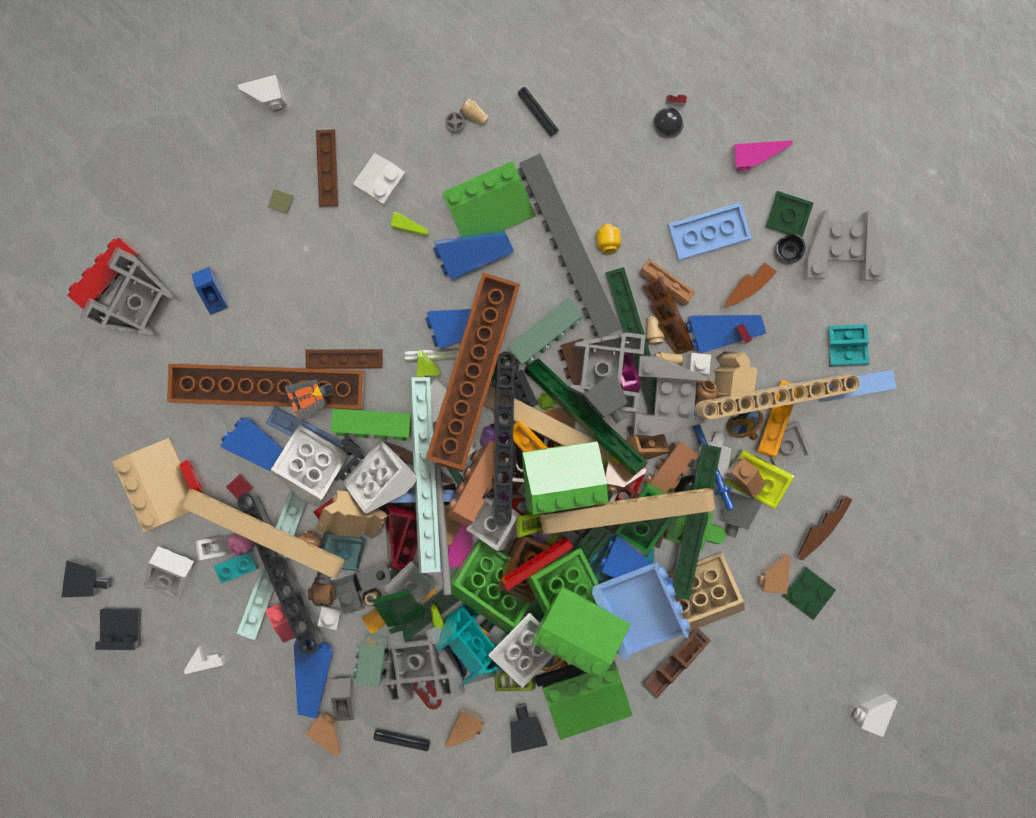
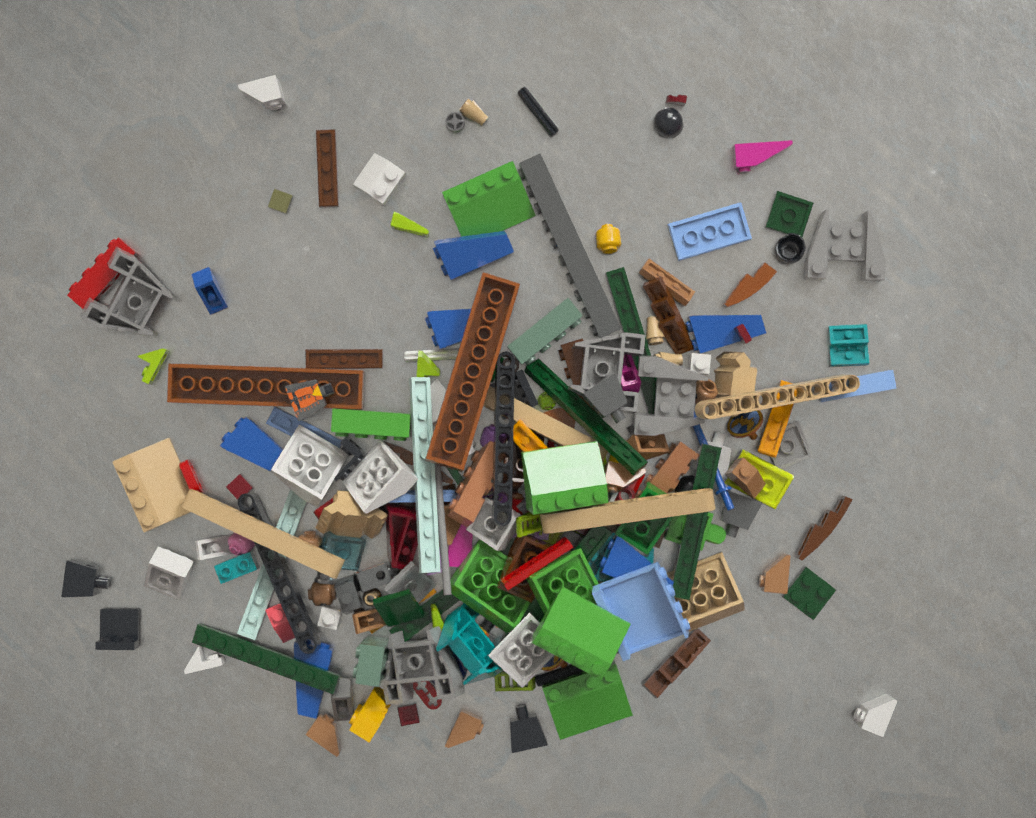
black axle [373,729,430,751] -> none
none -> lime slope [137,348,169,385]
none -> dark green plate [192,624,341,694]
none -> yellow wedge [349,686,391,742]
none -> medium nougat slope [352,608,386,634]
none -> dark red tile [397,703,420,726]

